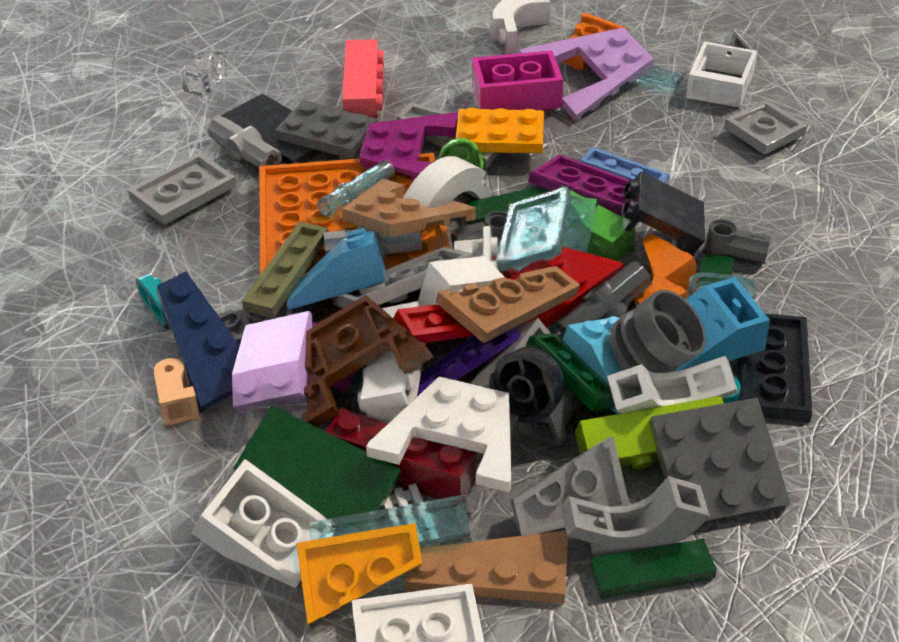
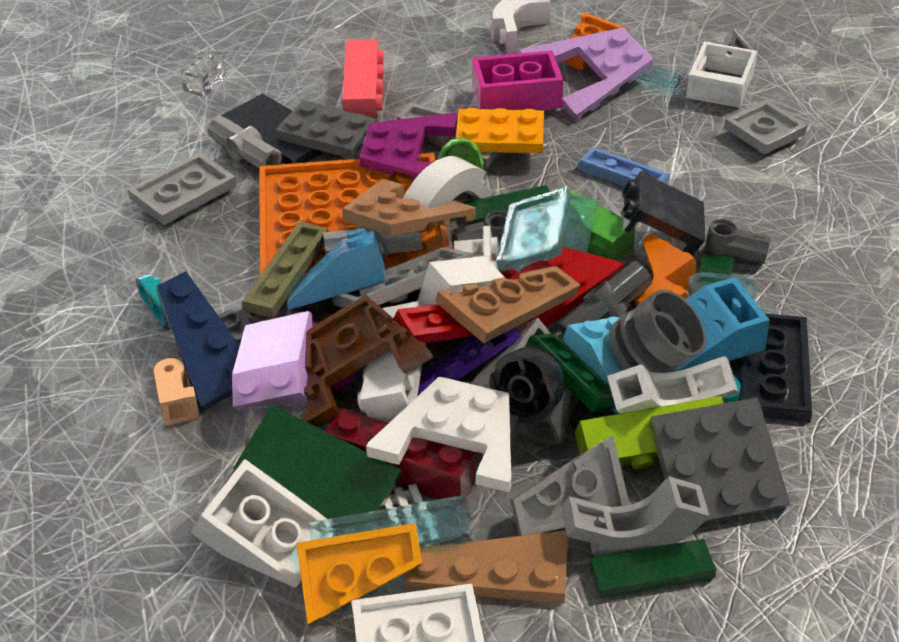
clear light blue pin [317,160,395,217] -> none
magenta tile [528,154,629,217] -> none

